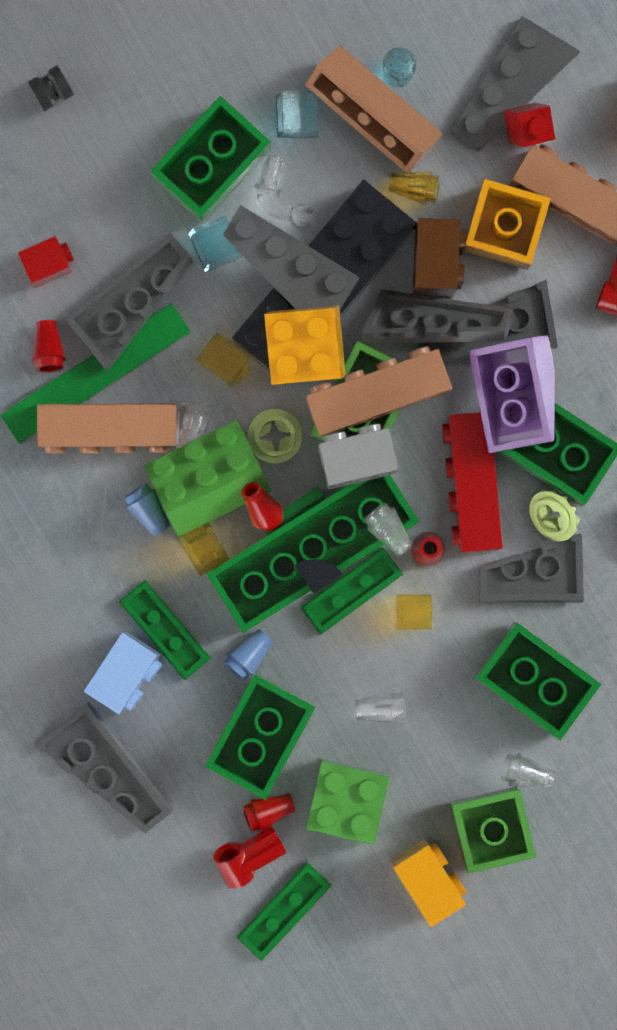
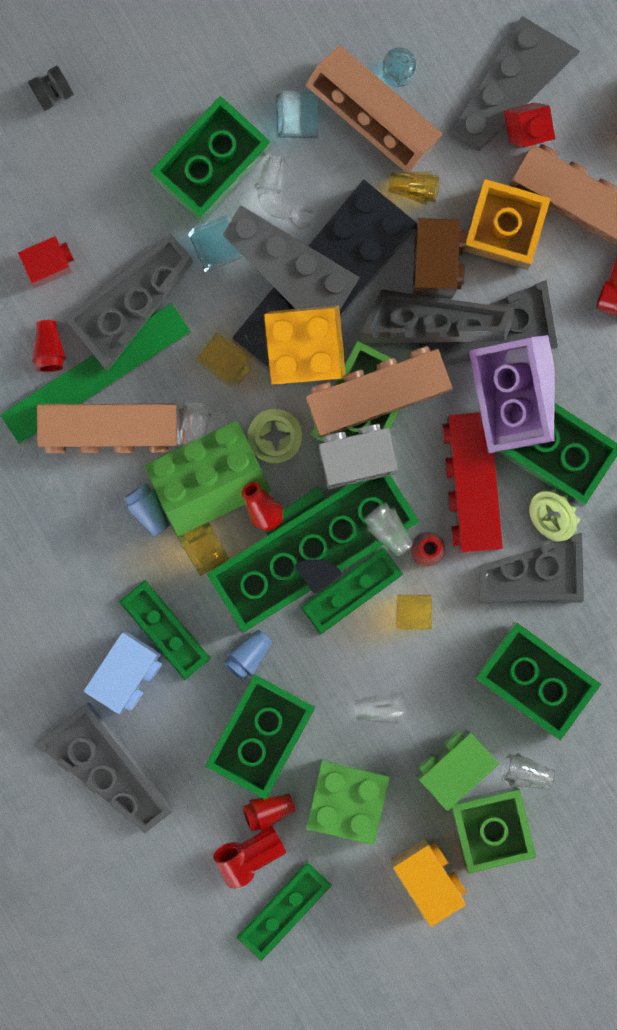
none -> bright green brick [416,729,499,811]

